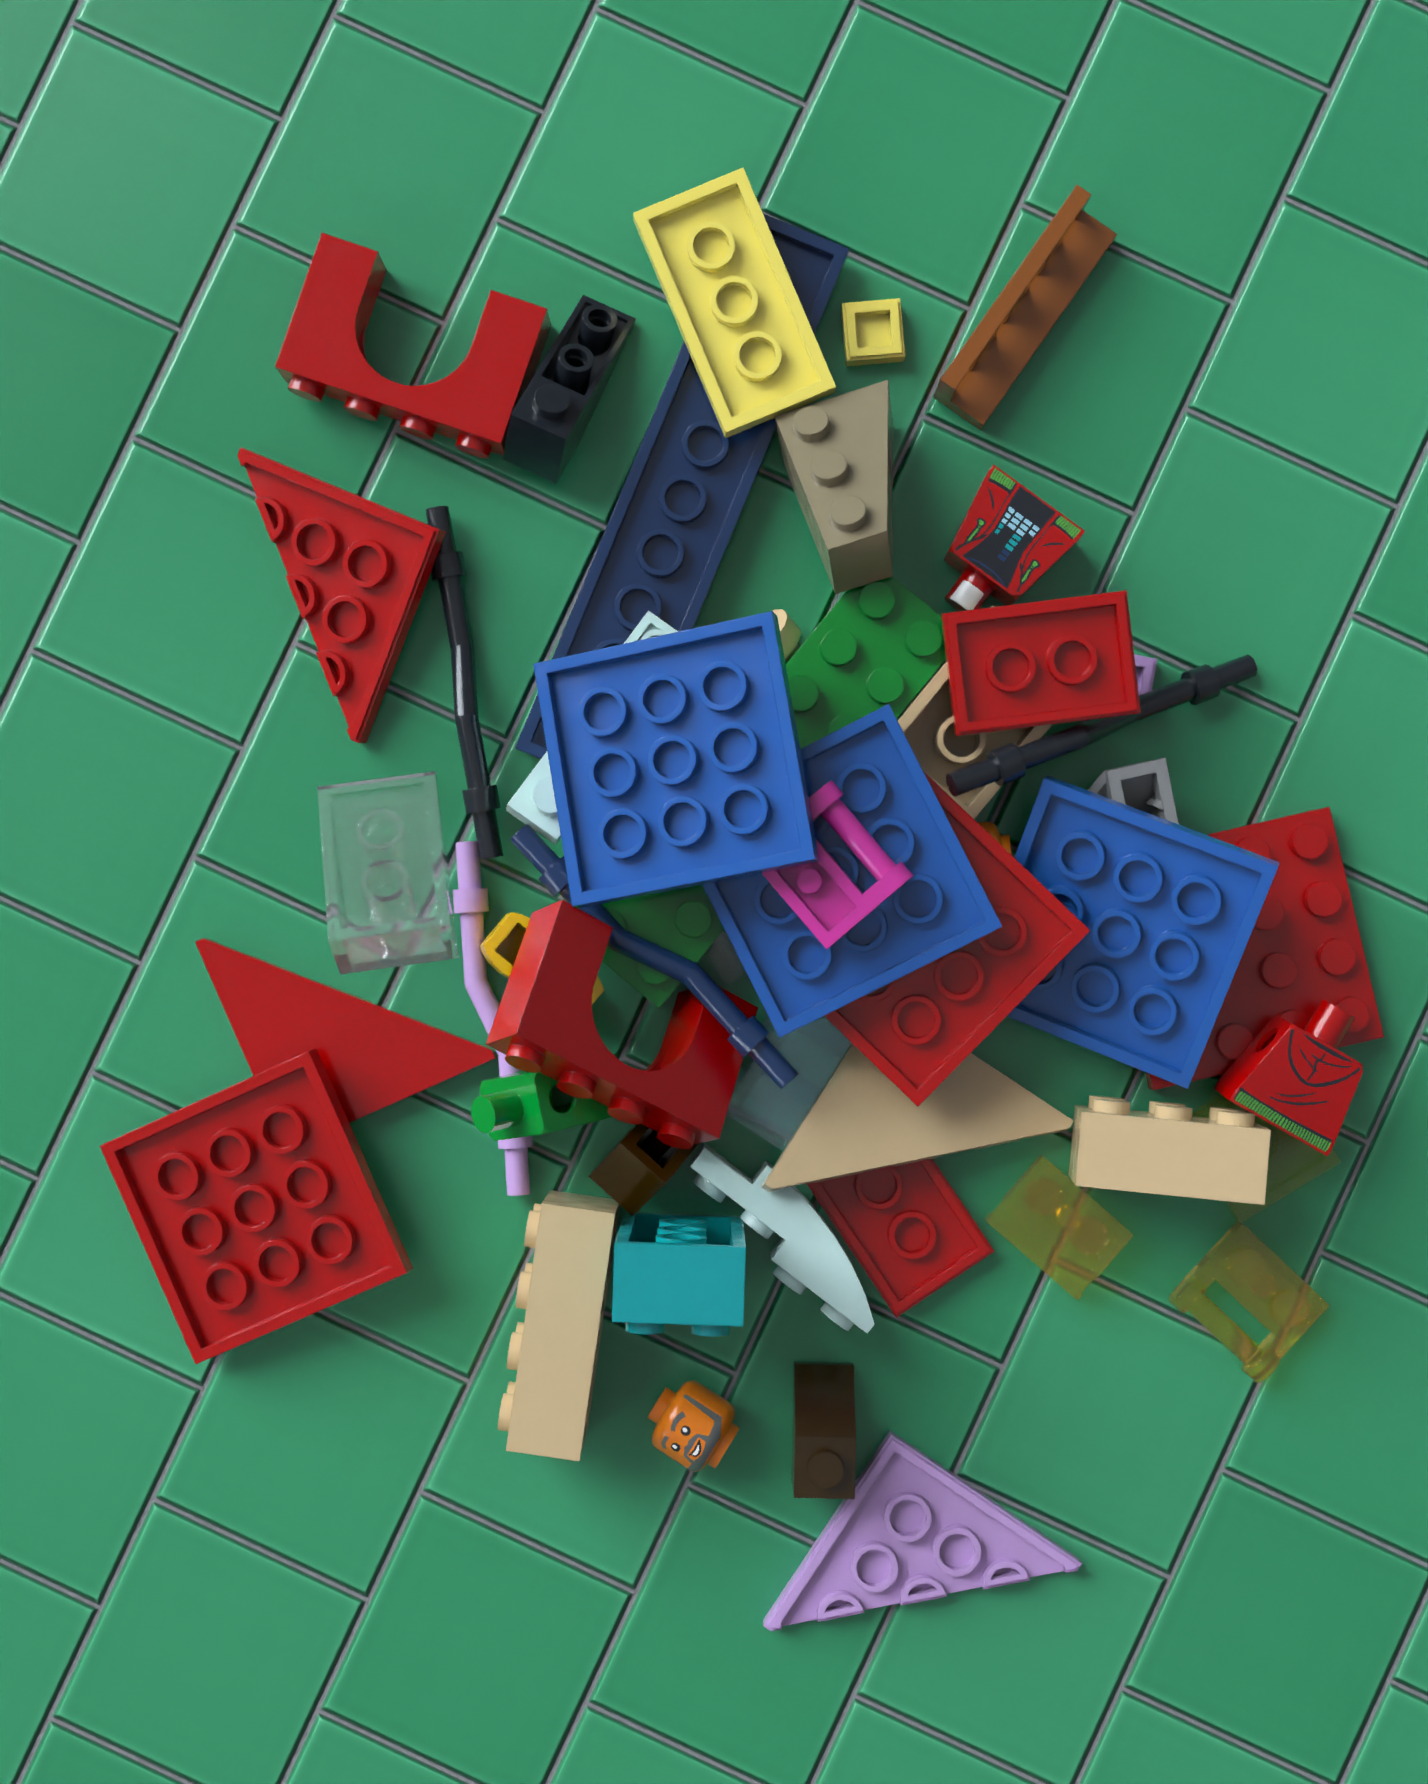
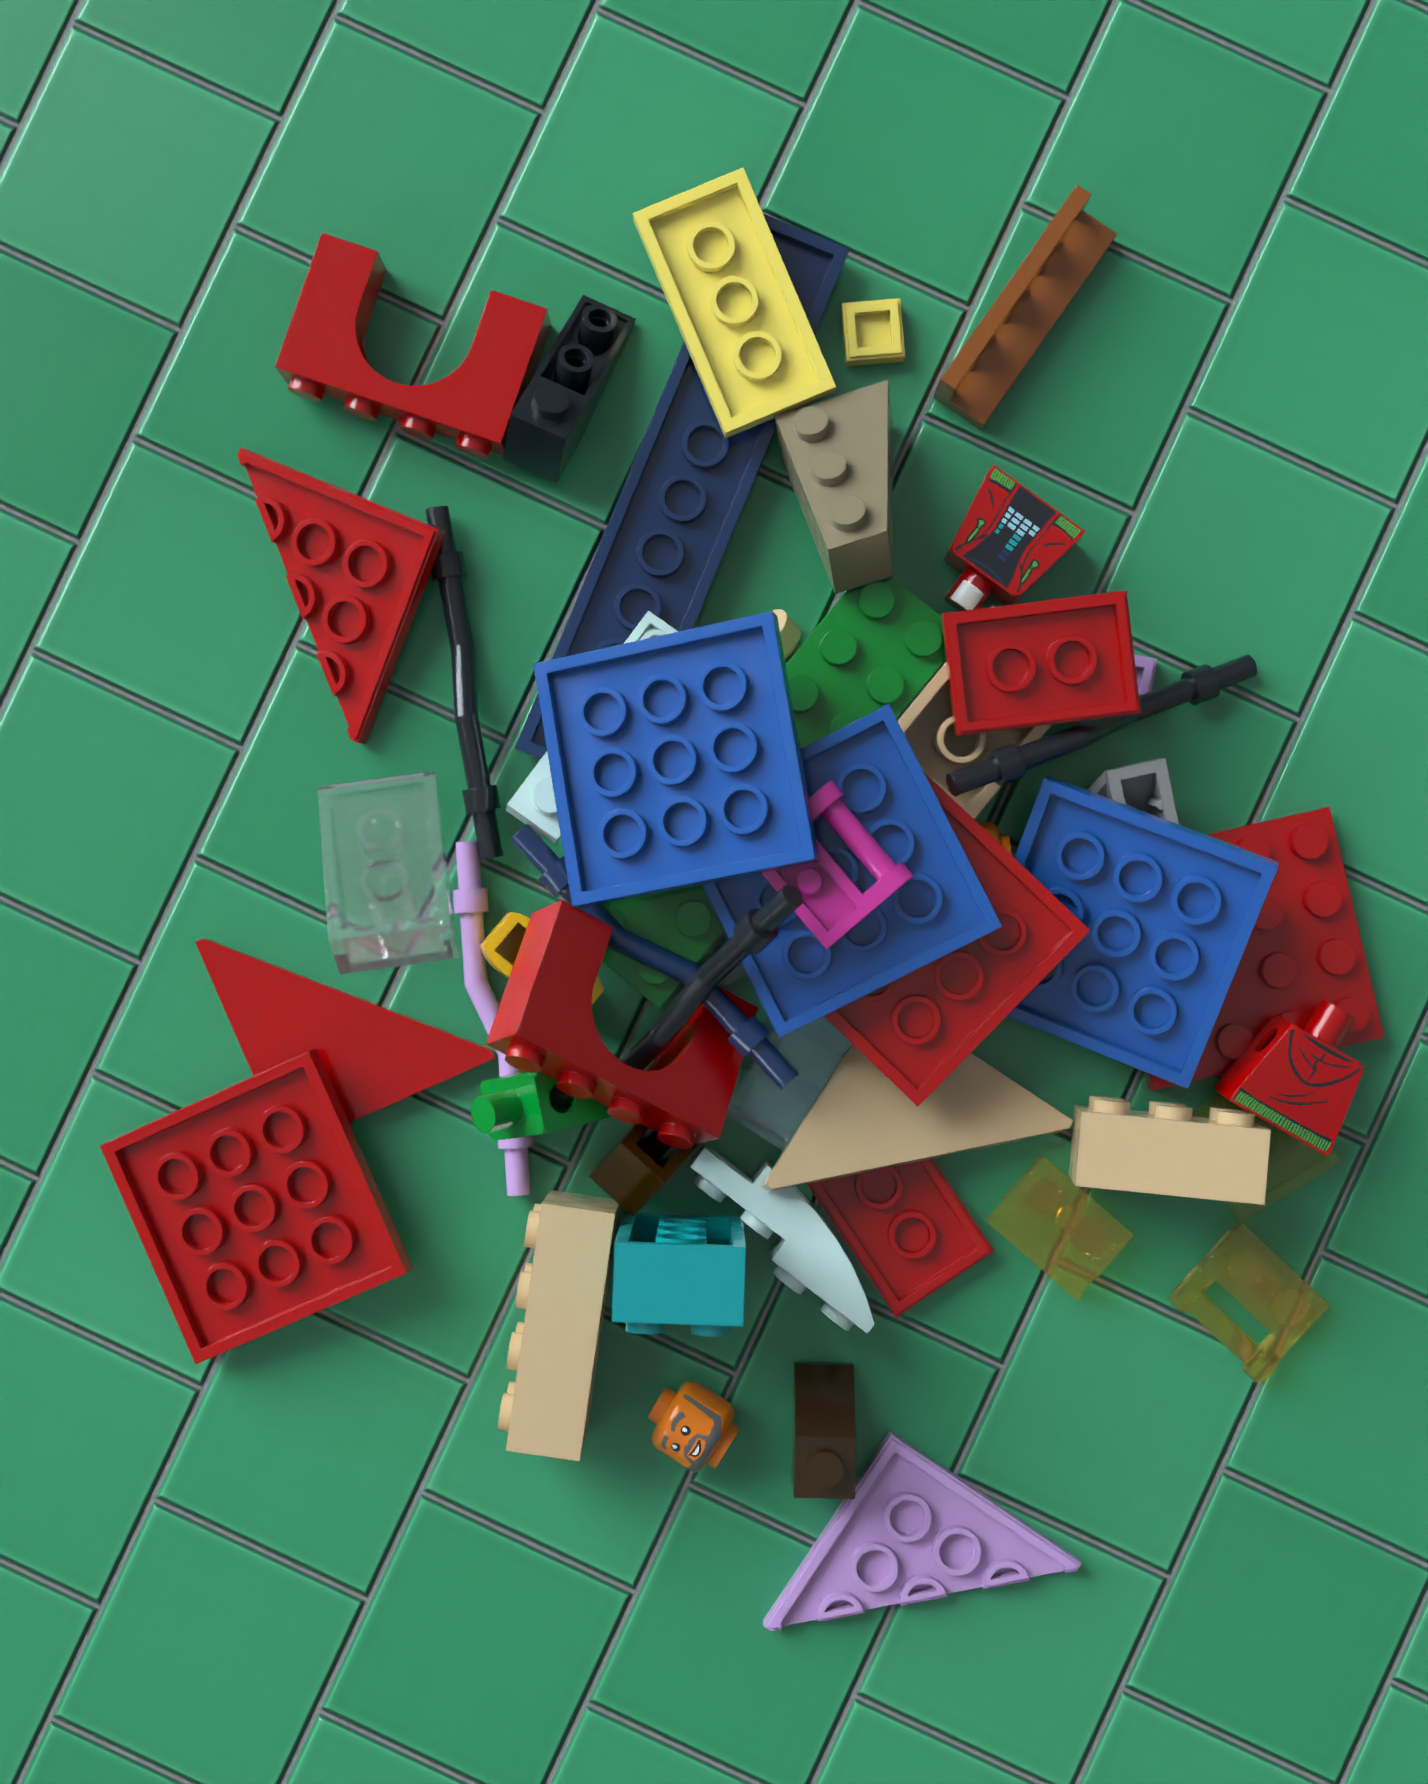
none -> black bar [620,885,803,1070]

